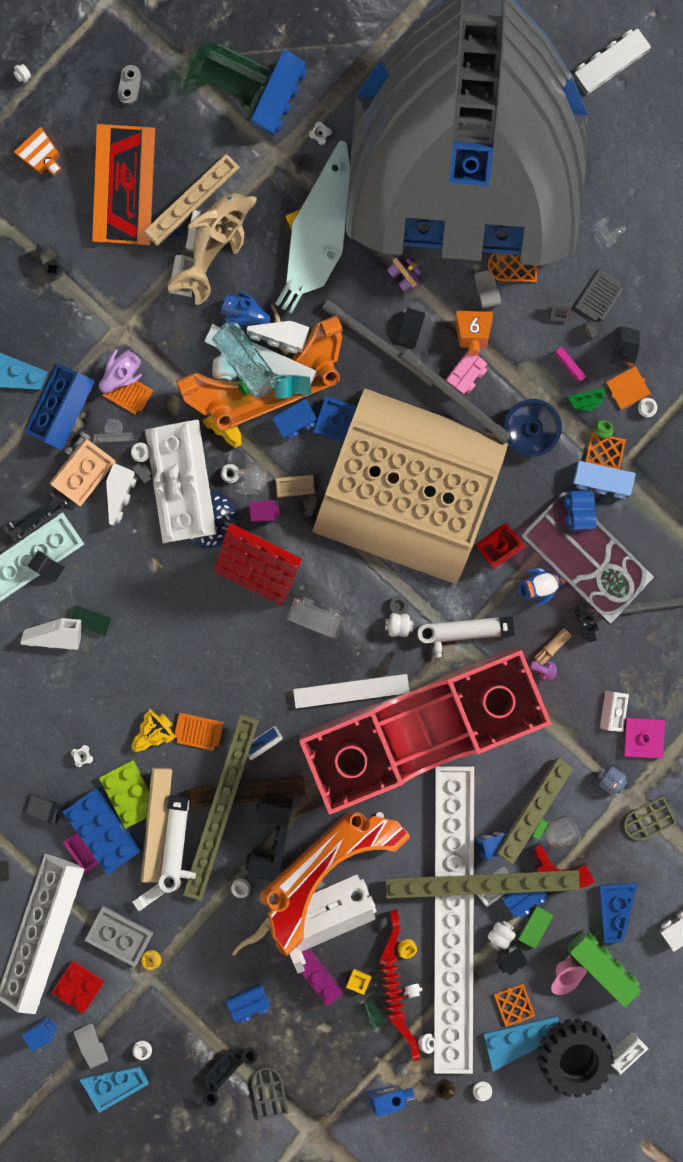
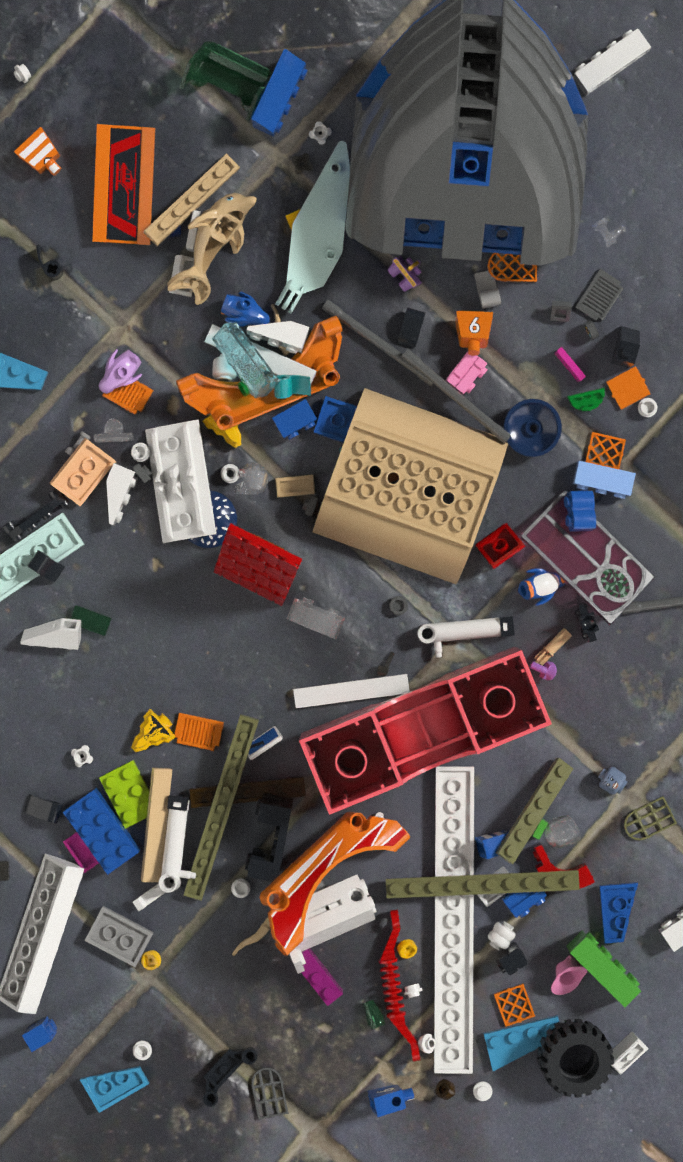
blue slope [24,363,95,450] -> none
red plate [52,960,105,1014] -> none
light grey slope [74,1024,108,1069] -> none
light grey plate [118,65,141,105] -> none
blue brick [226,983,271,1023] -> none
magenta brick [249,500,280,523] -> none
yellow plate [346,969,371,995] -> none
white piece [385,613,413,637] -> none
bright green tile [518,906,554,949] -> none
bright green plate [594,420,613,438] -> none
white slope [600,691,629,732] -> none
dark pink plate [624,718,665,758] -> none

